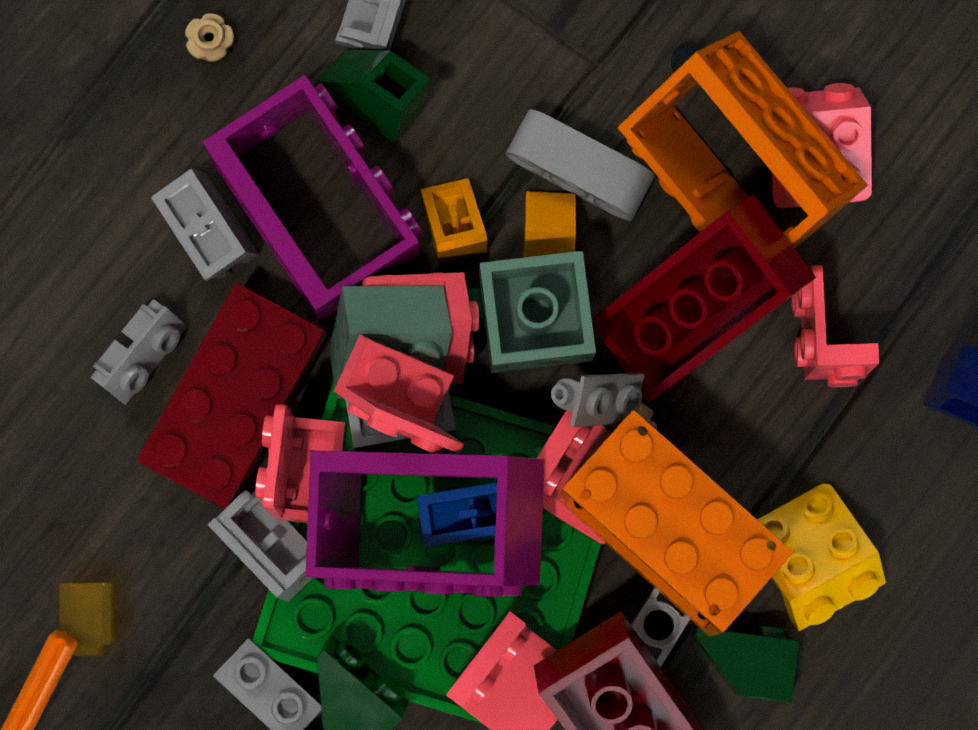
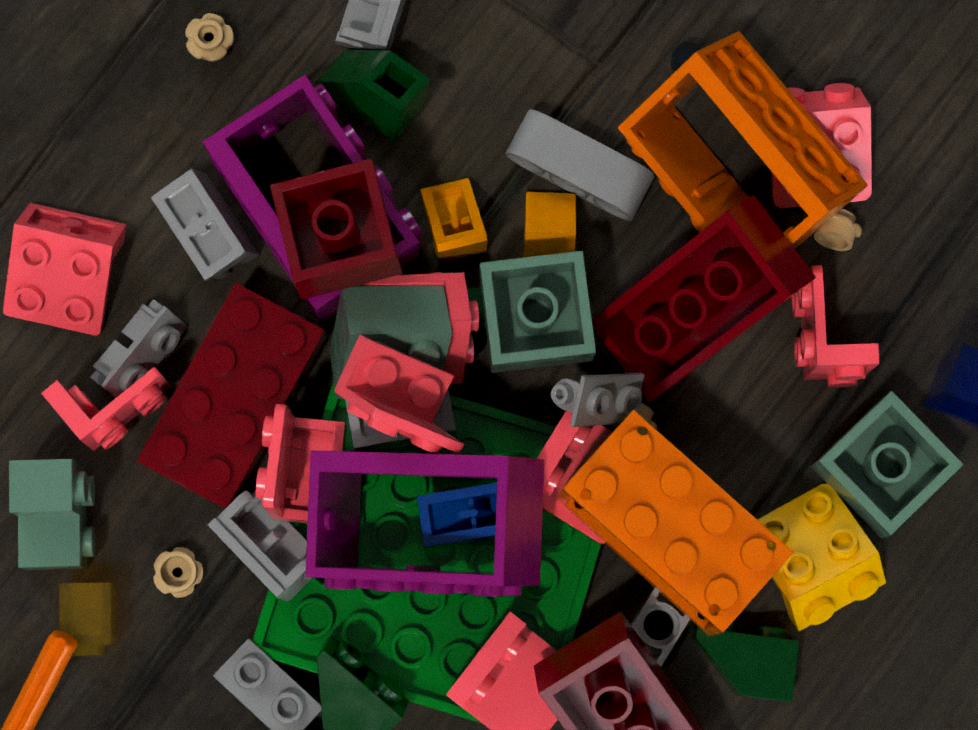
none -> coral bracket [3,203,127,336]
none -> sand green brick [9,459,96,570]
none -> coral bracket [41,367,171,451]
none -> tan plate [153,547,203,598]
none -> dark red brick [270,158,403,300]
none -> sand green brick [811,391,964,539]
none -> tan plate [814,209,862,251]

